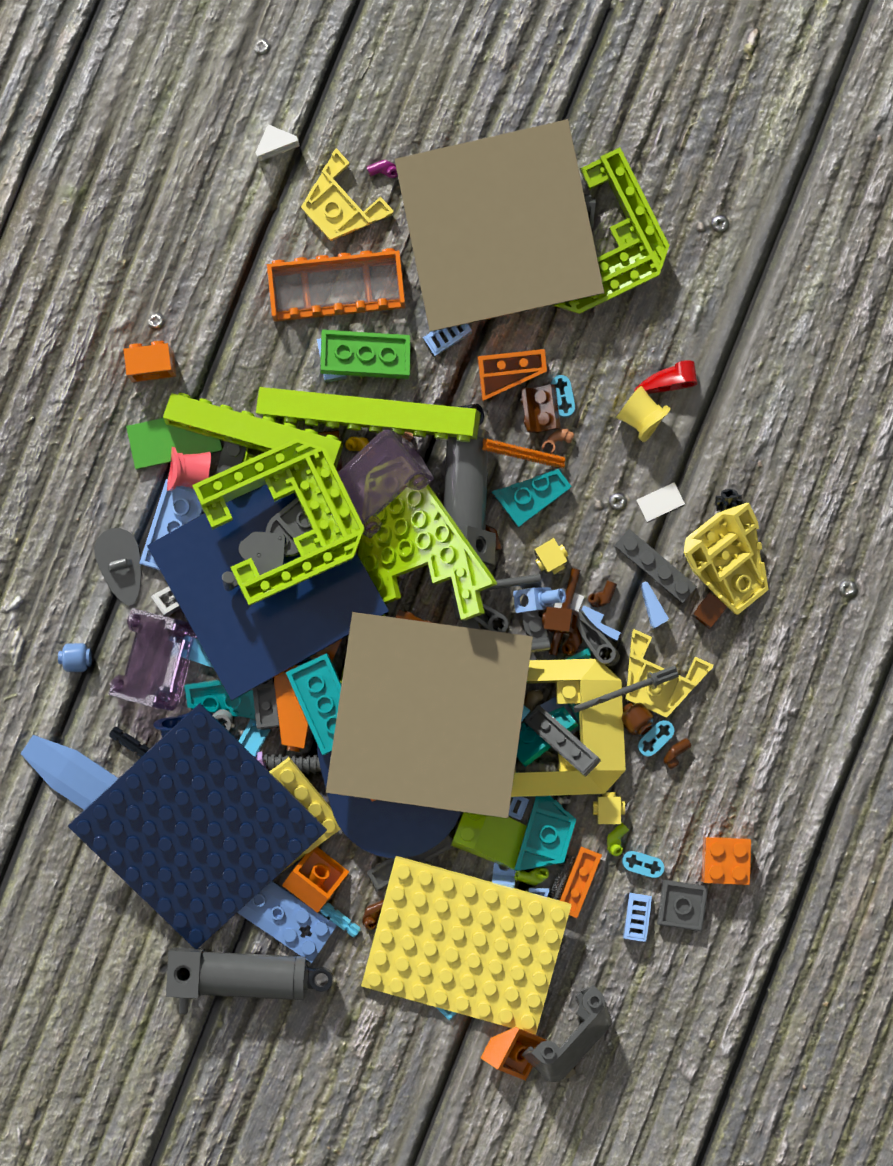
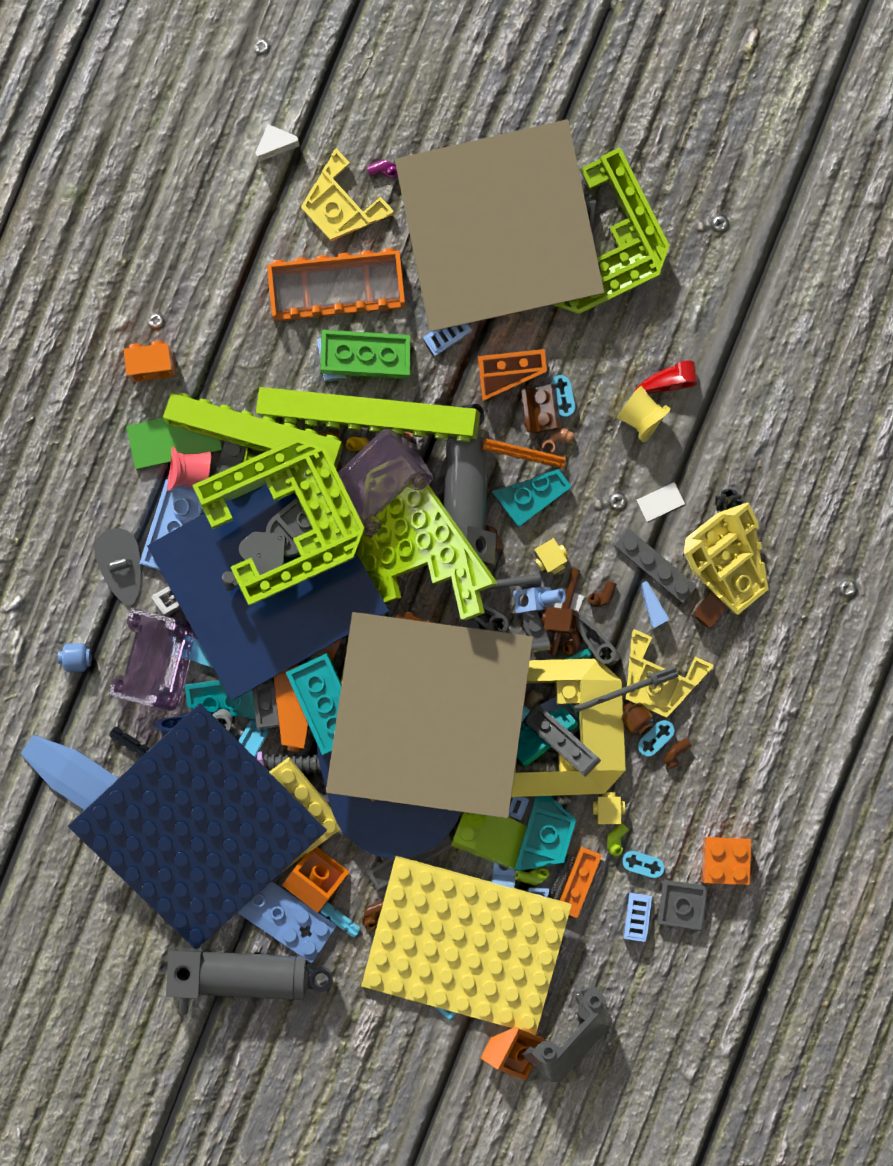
light blue slope [581,606,621,642] -> none

